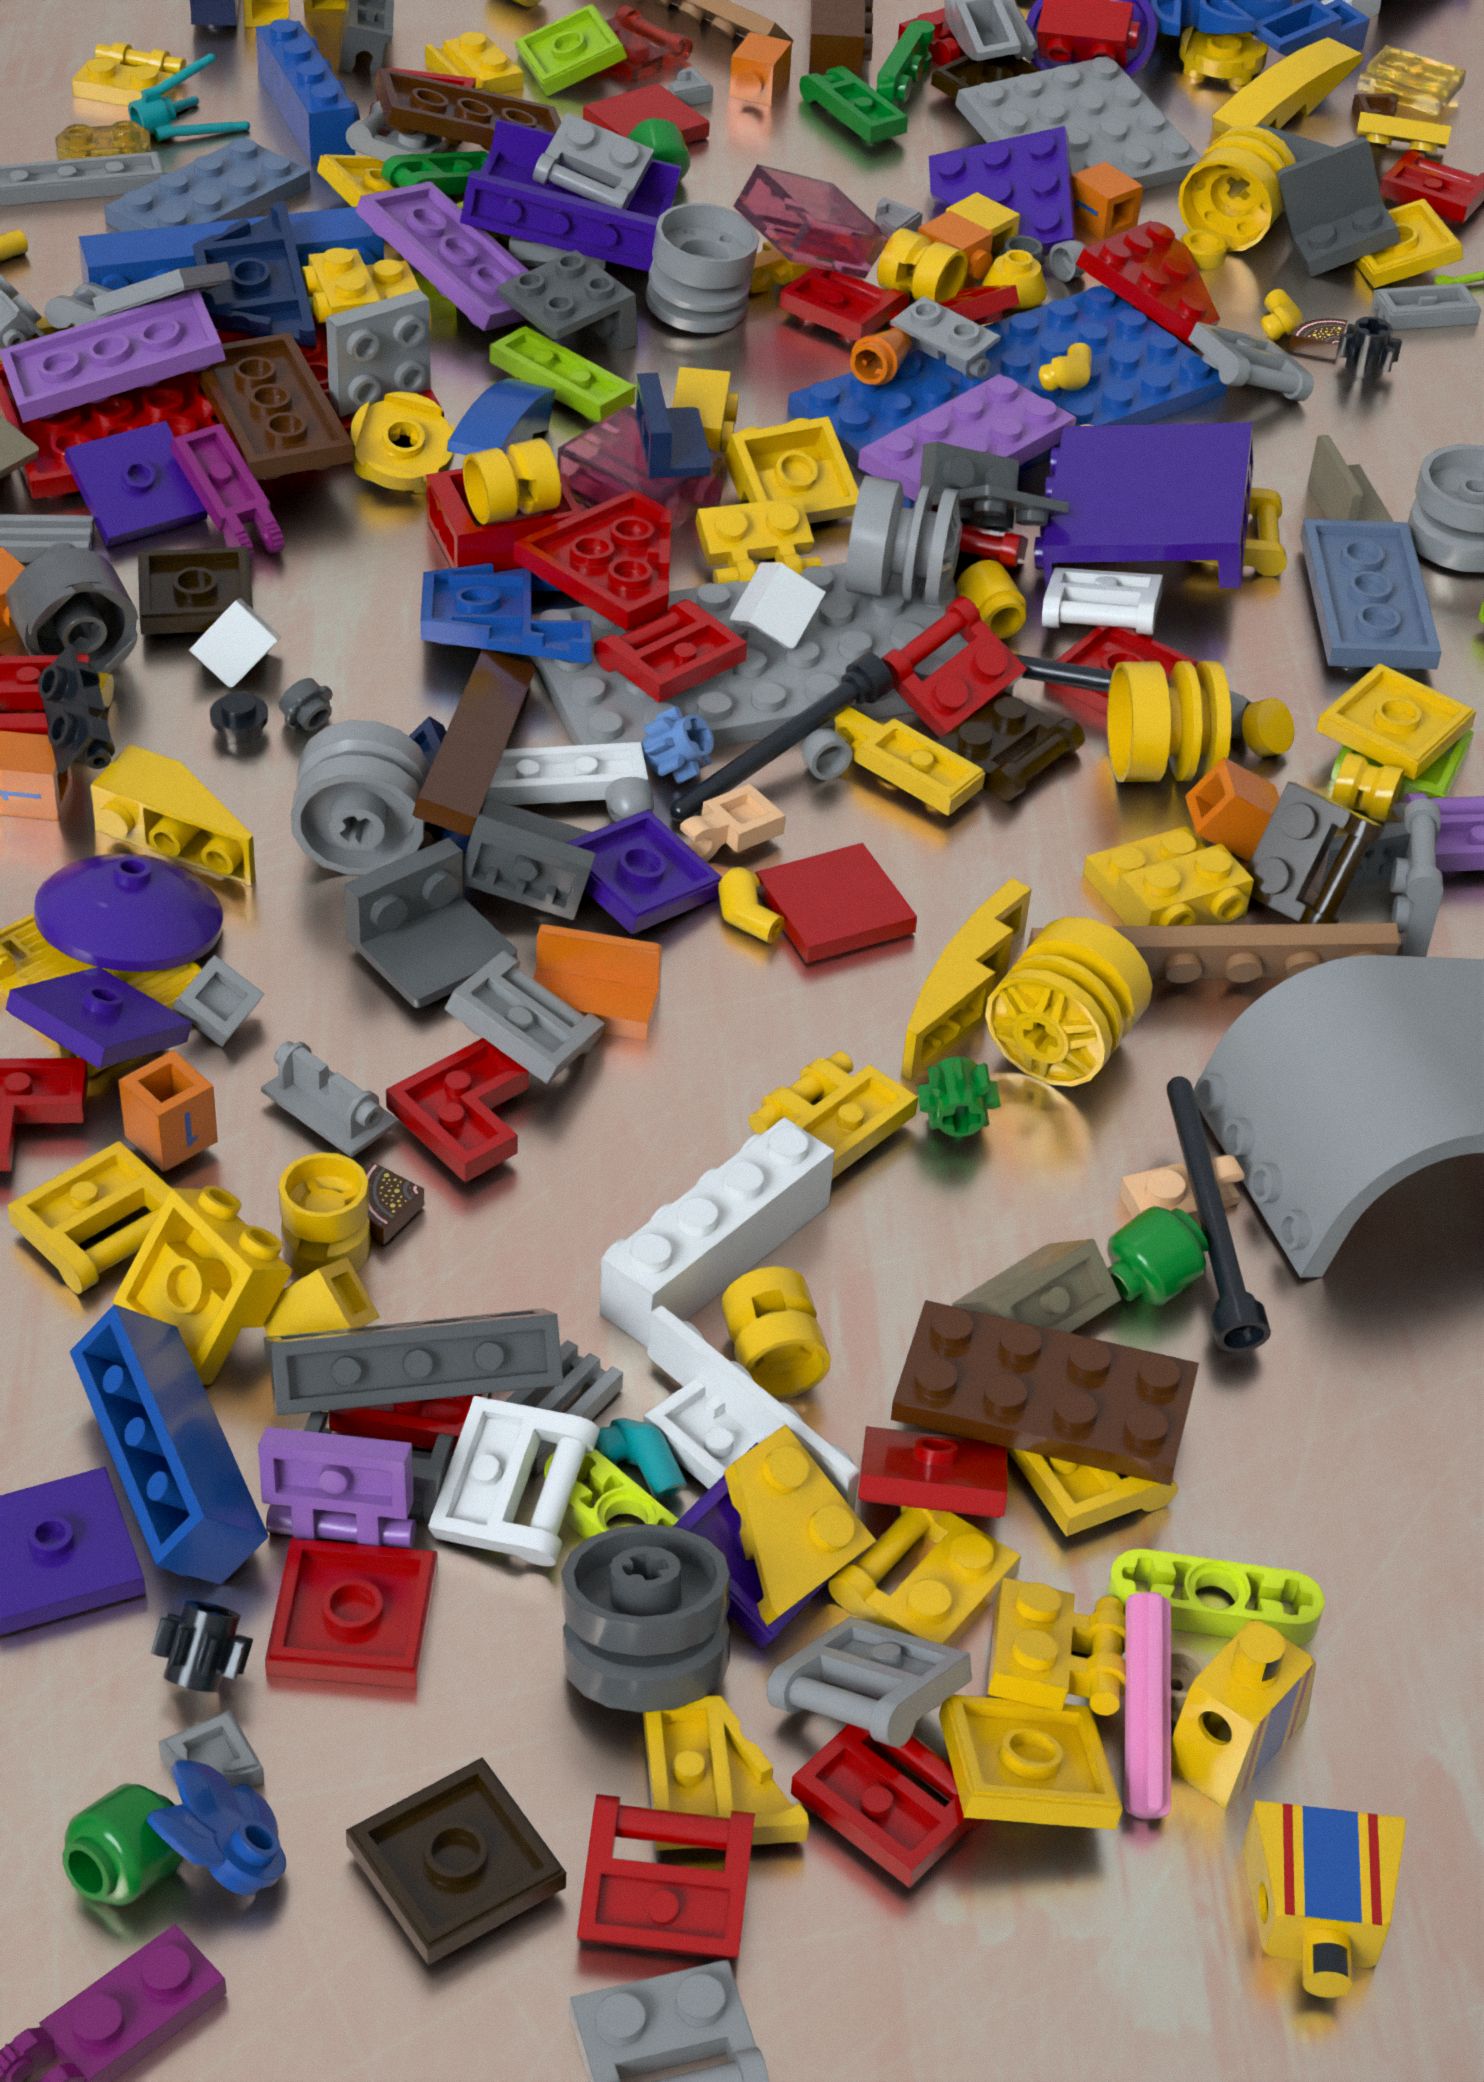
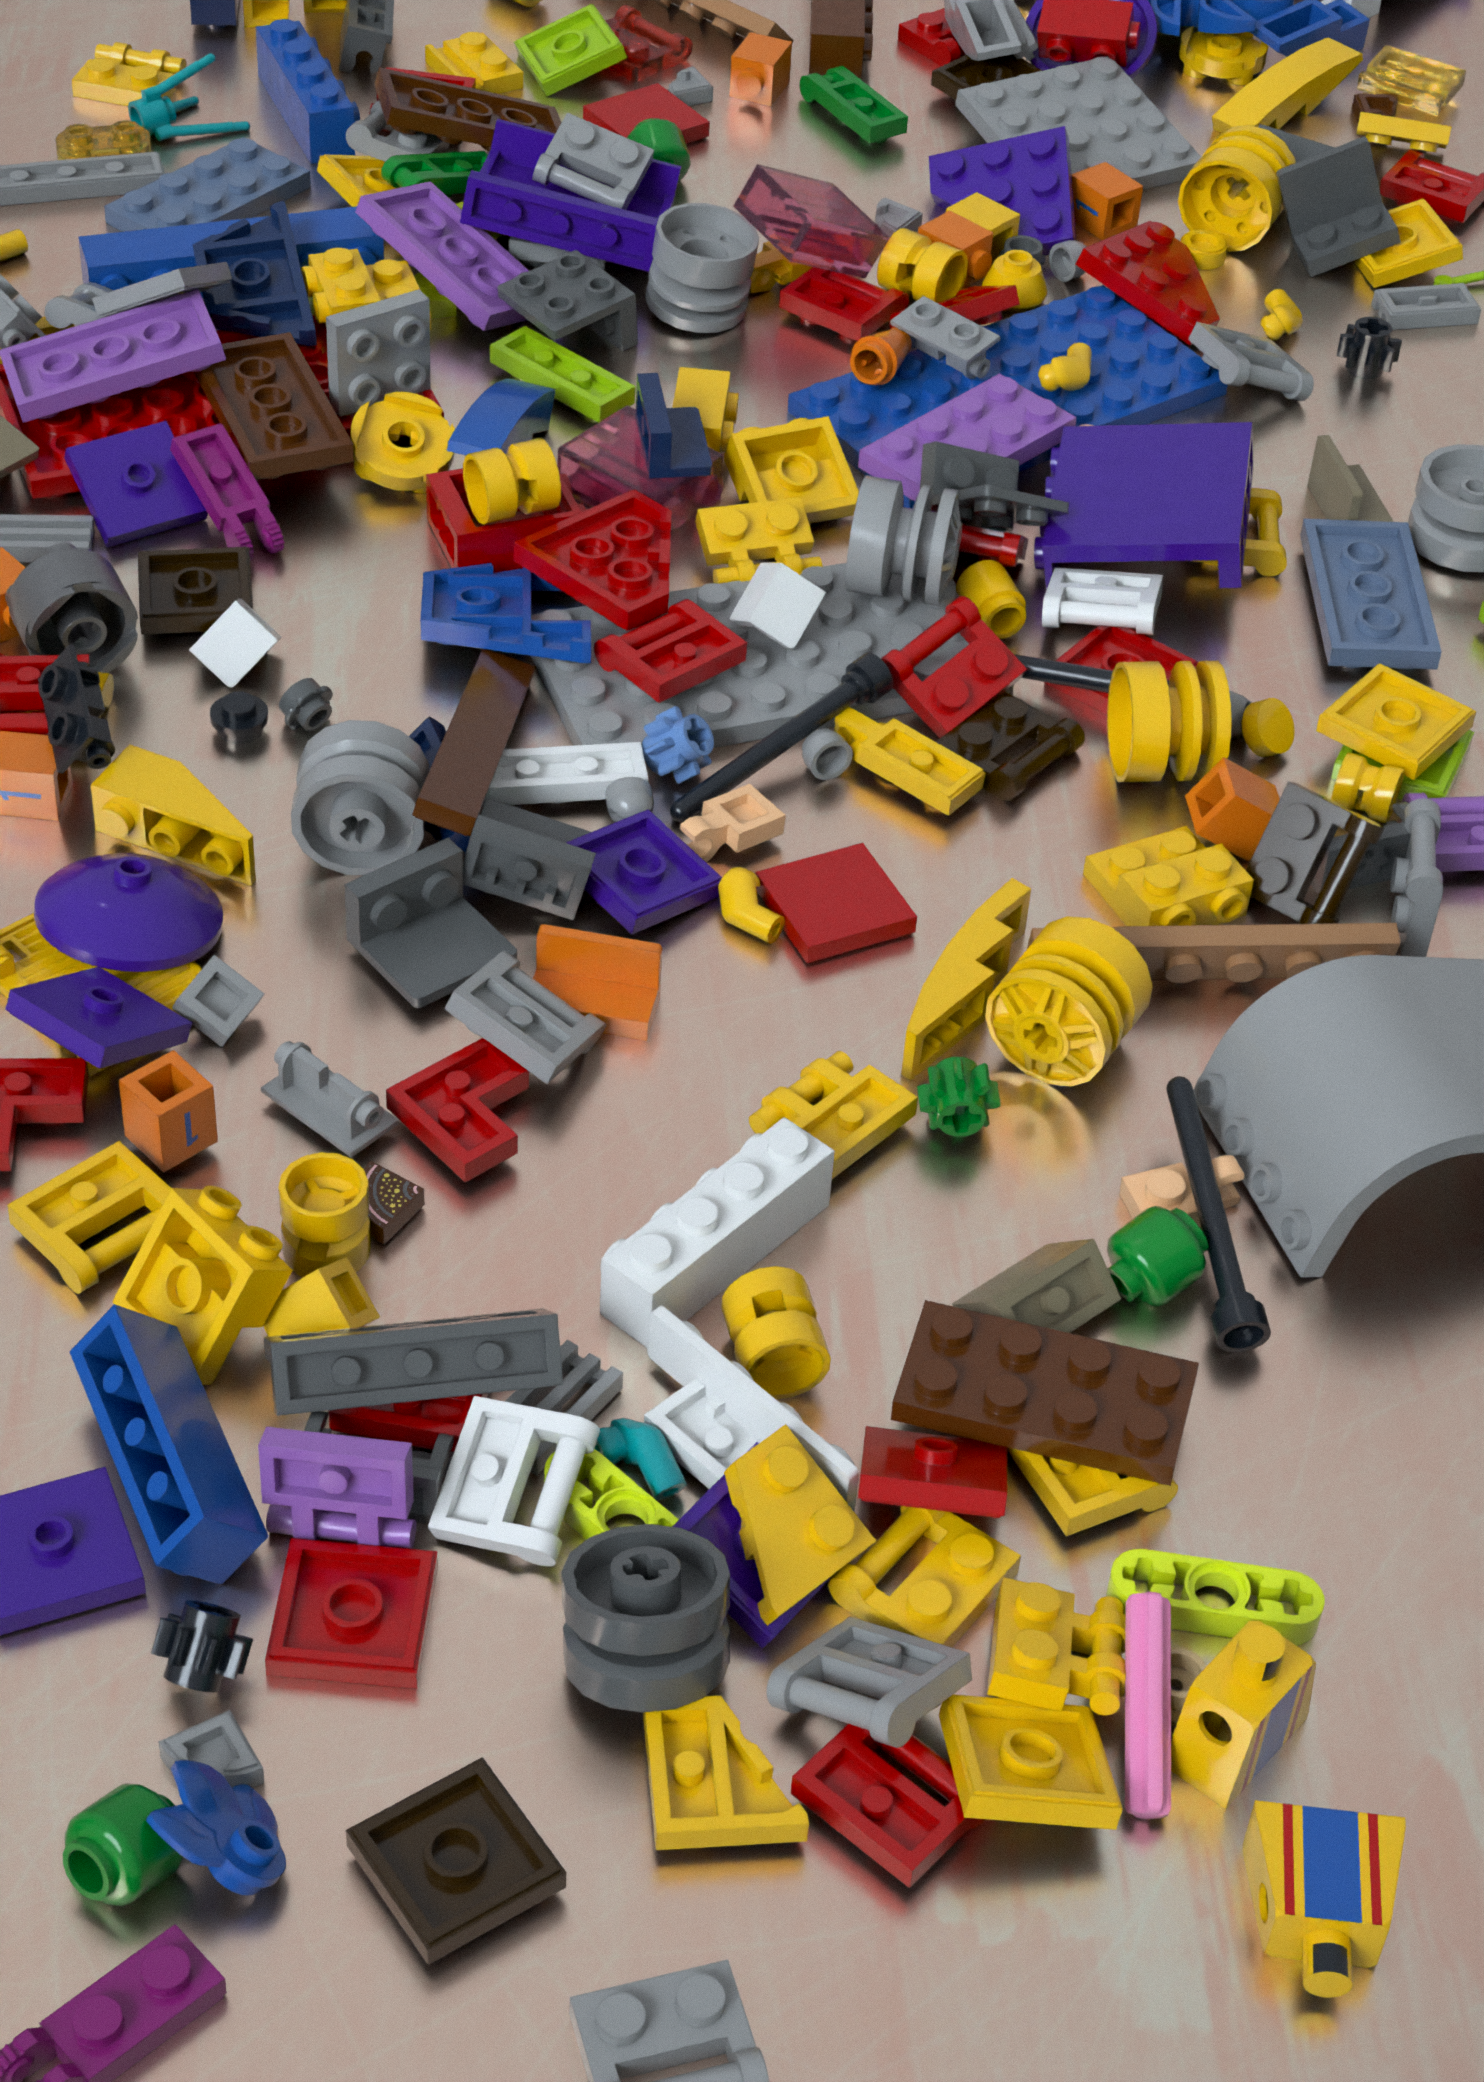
red plate [577,1794,755,1961] -> none
green plate [876,20,935,108] -> none
reddish brown tile [1288,318,1348,360] -> none

